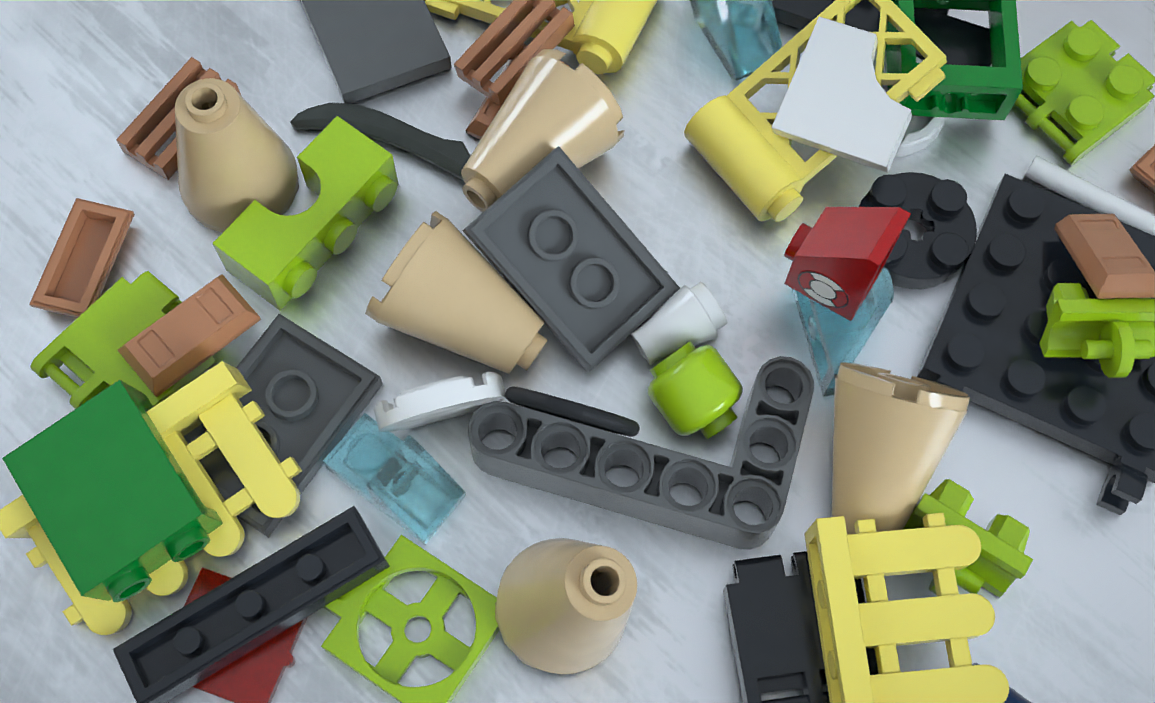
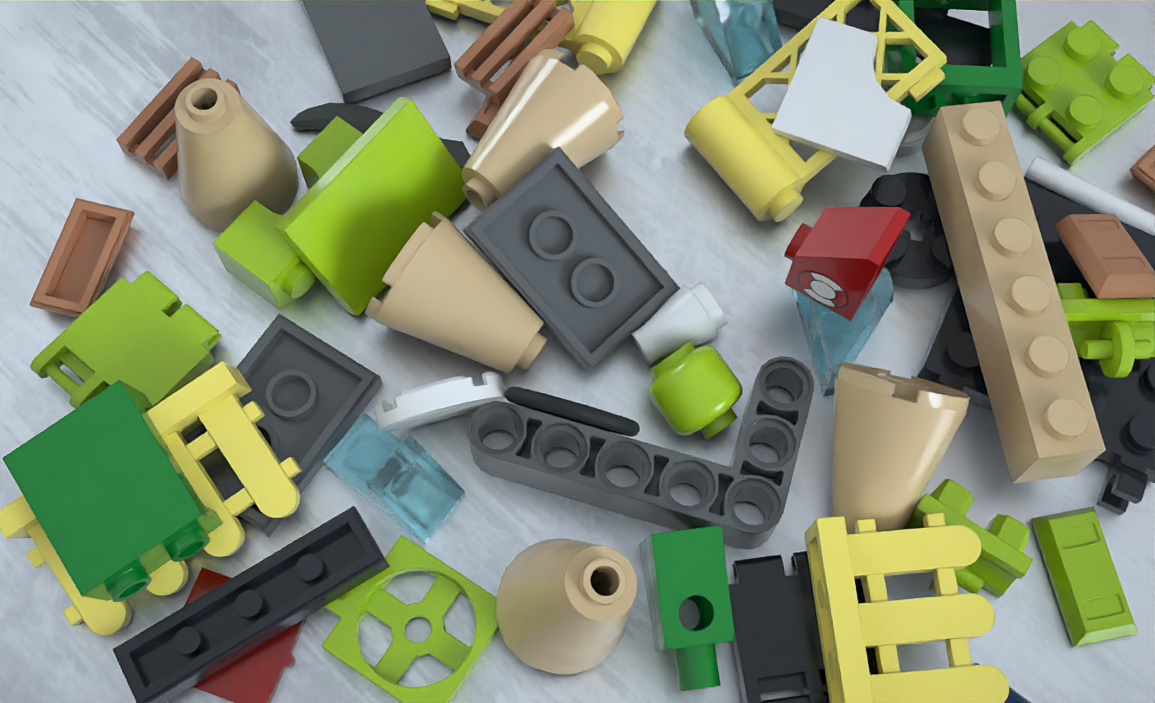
nougat tile [118,274,261,397] -> none
none -> lime tile [274,97,466,316]
none -> green torso [639,525,735,691]
none -> tan brick [921,101,1106,484]
none -> lime tile [1031,506,1138,647]

